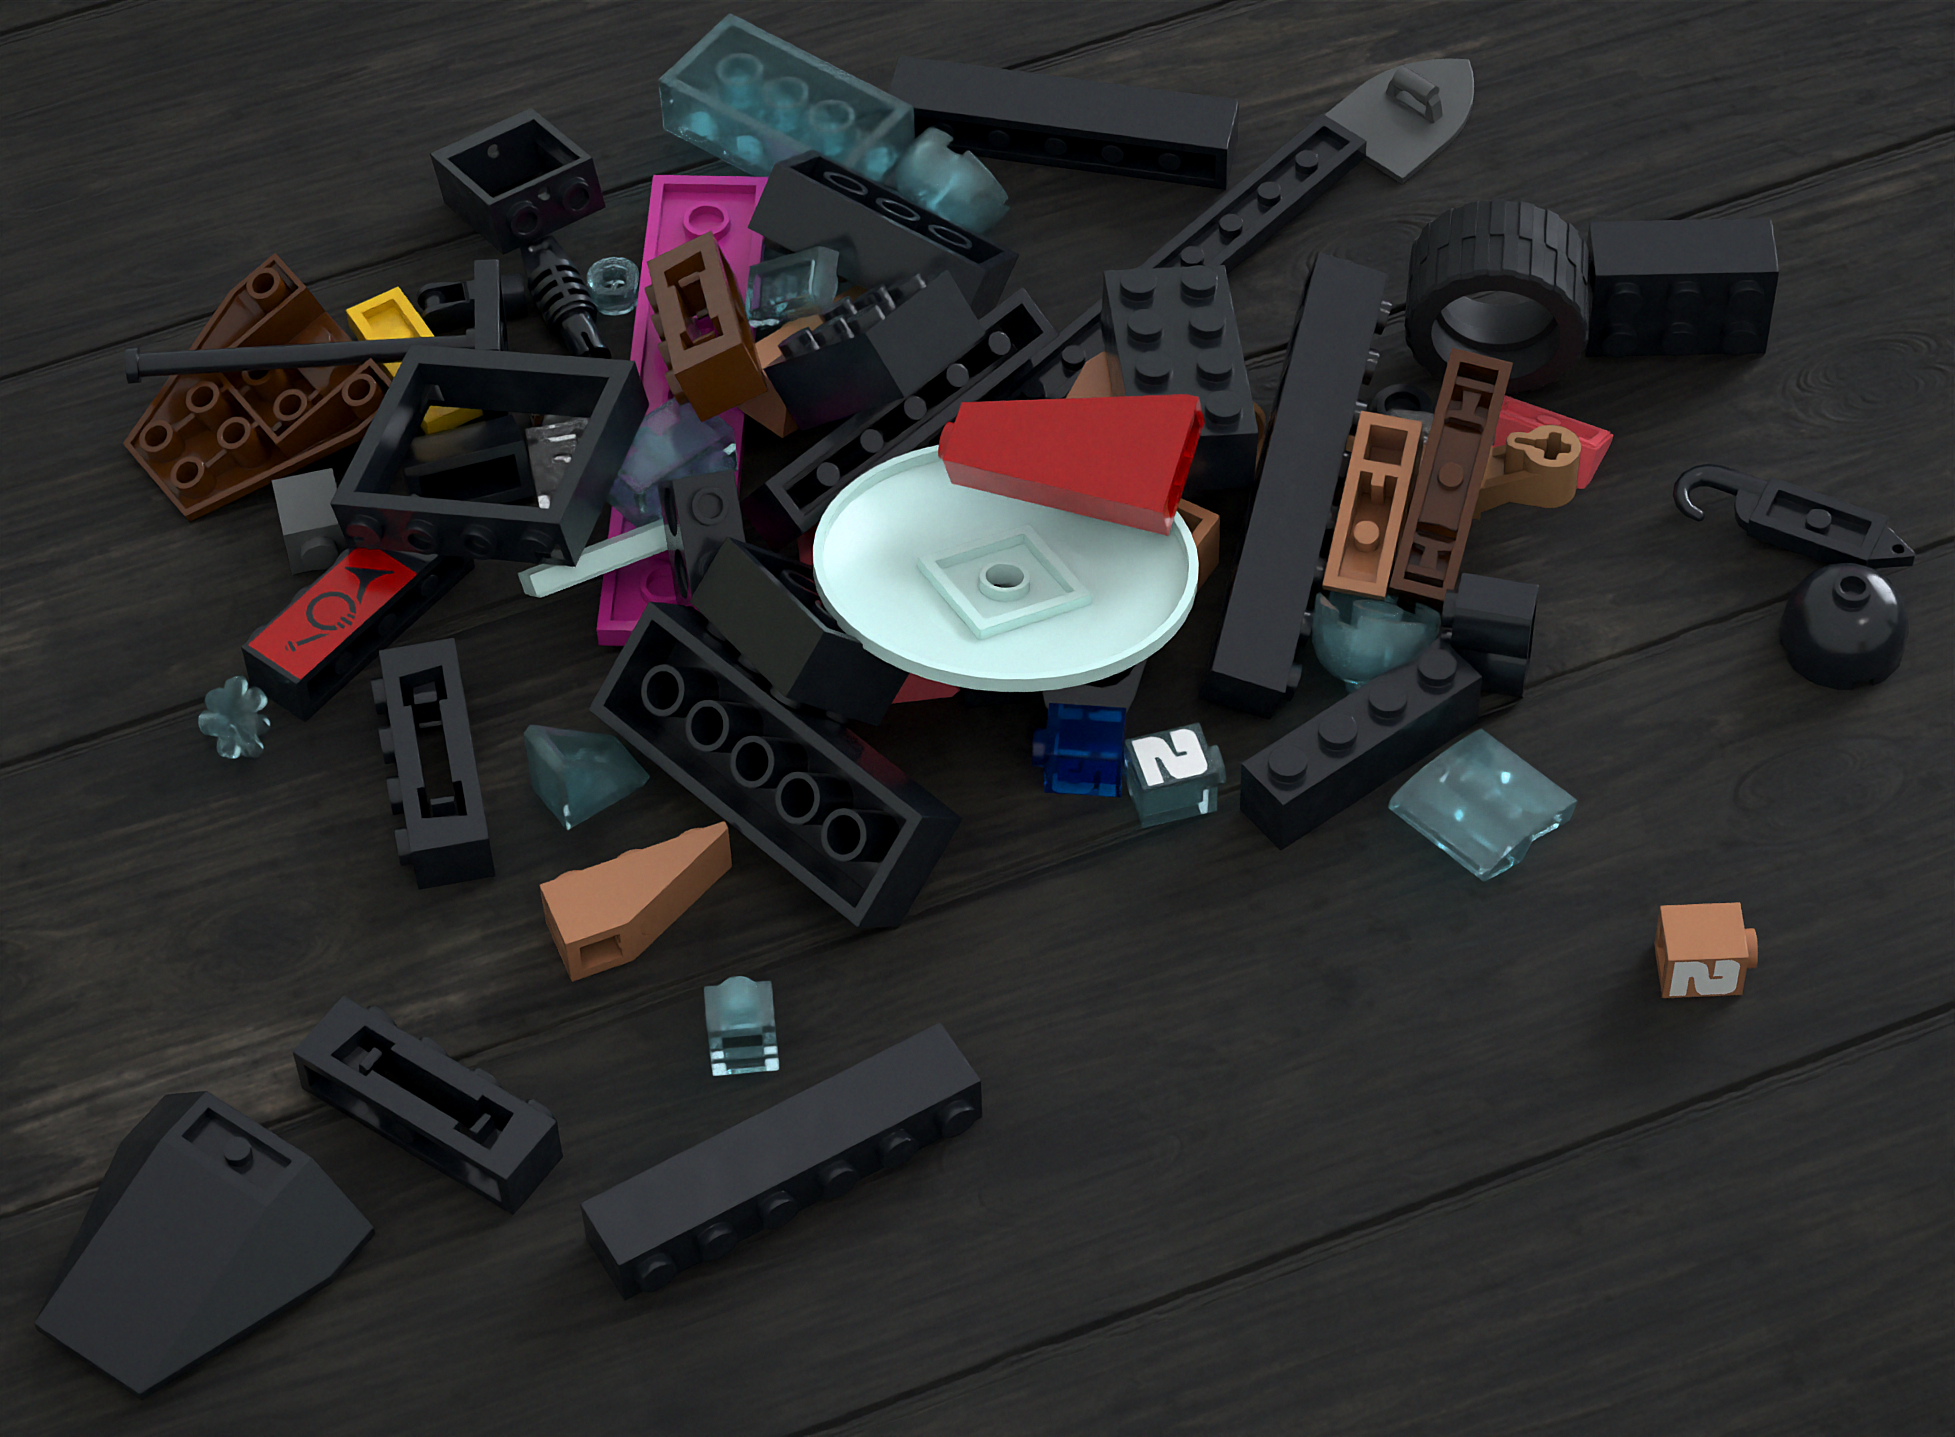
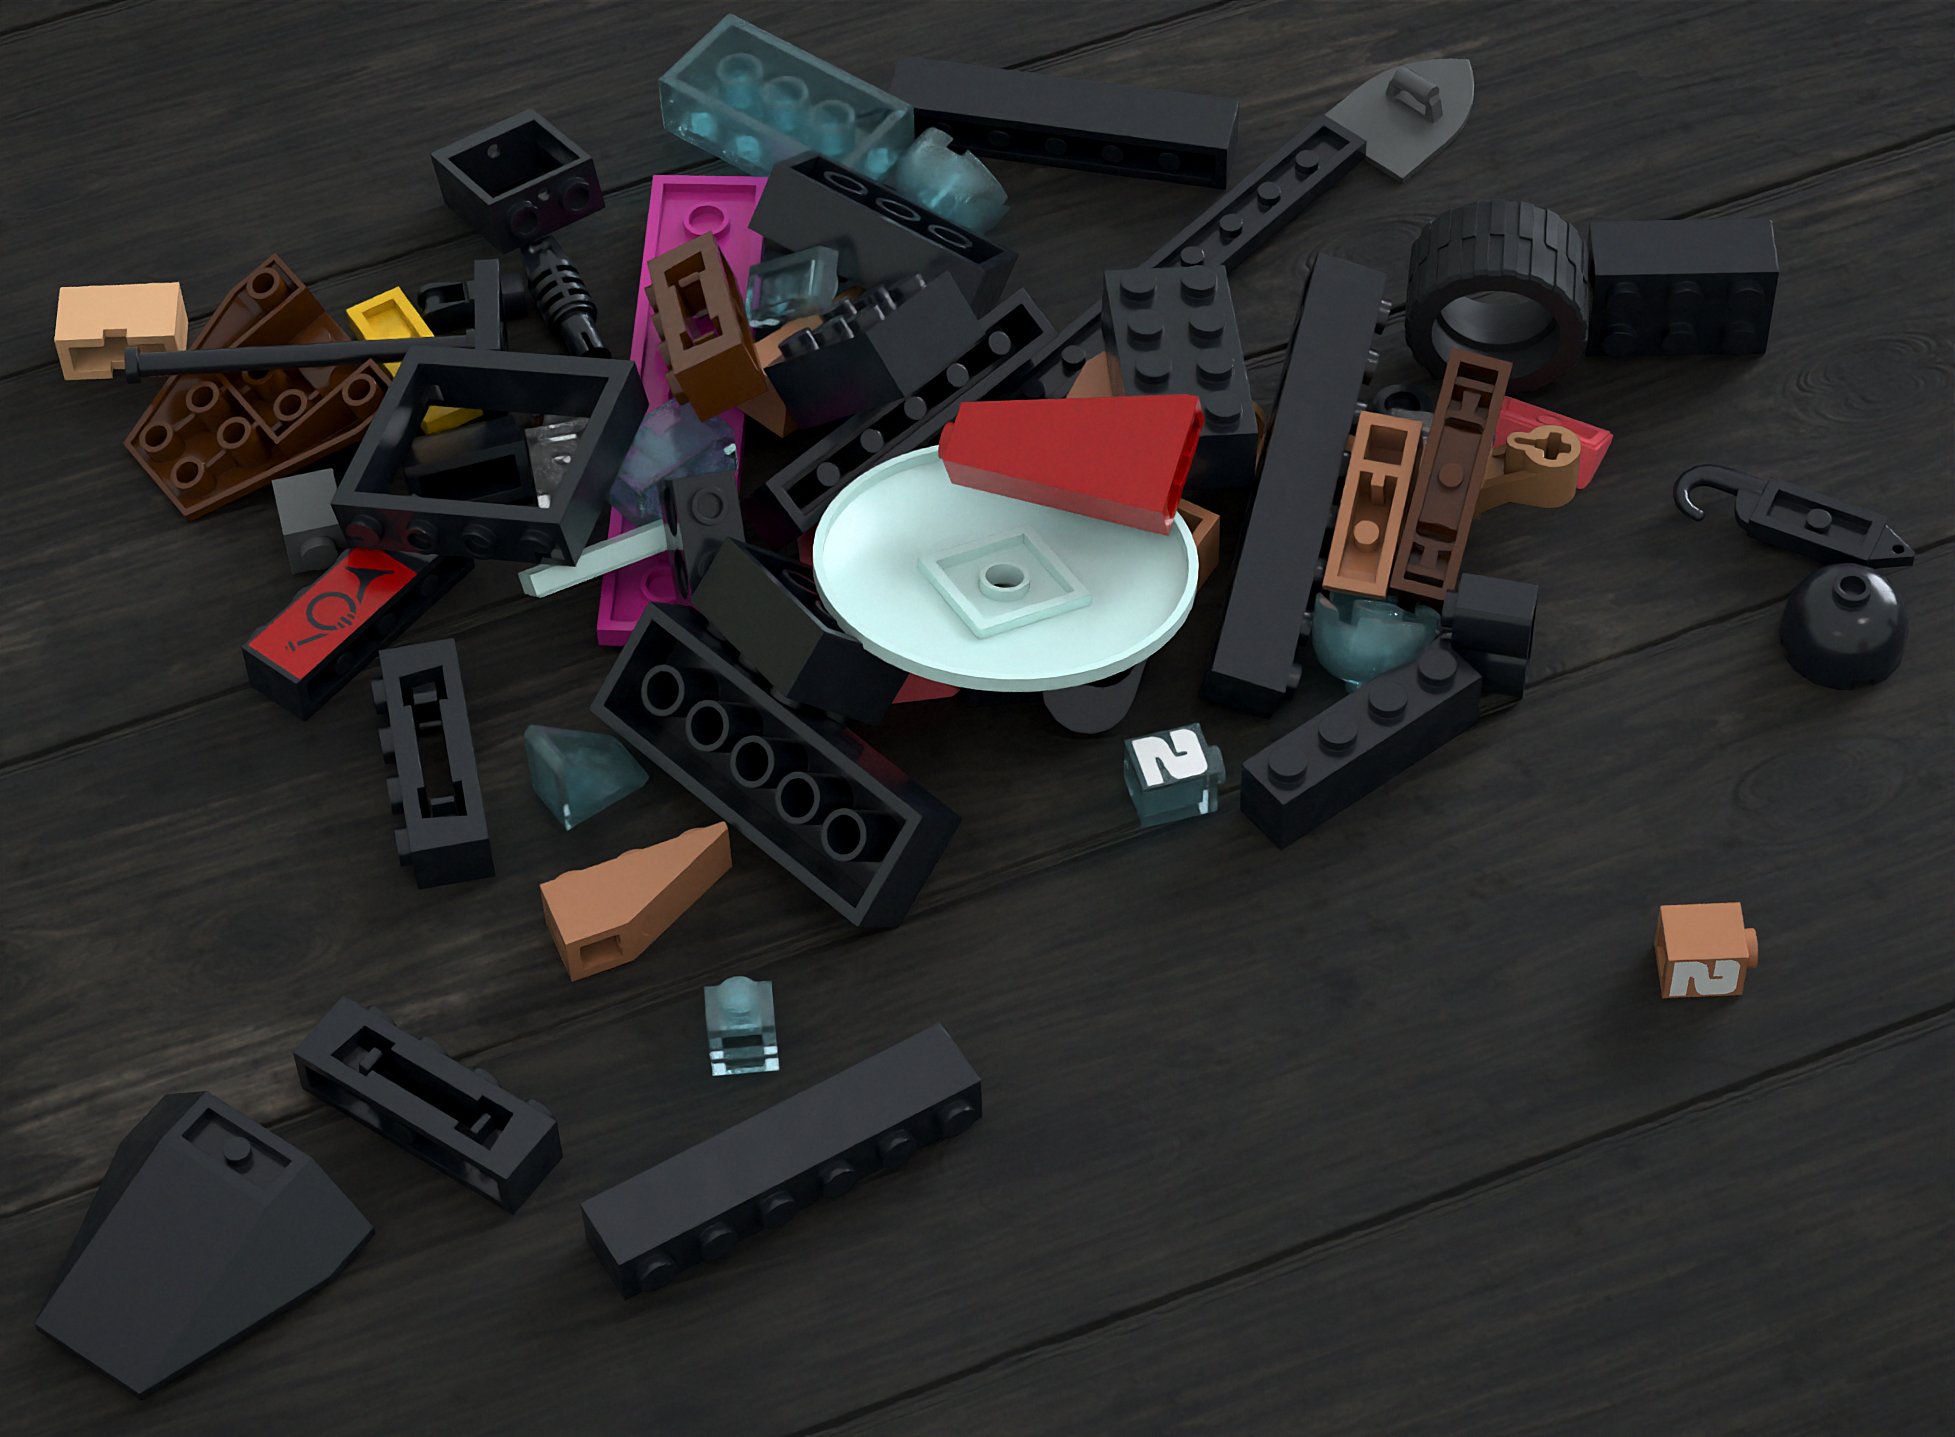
clear light blue plant [198,675,270,759] -> none
clear light blue bush [586,256,640,315] -> none
clear blue brick [1032,703,1126,798] -> none
clear light blue slope [1388,729,1578,882] -> none
none -> light nougat brick [54,282,188,380]

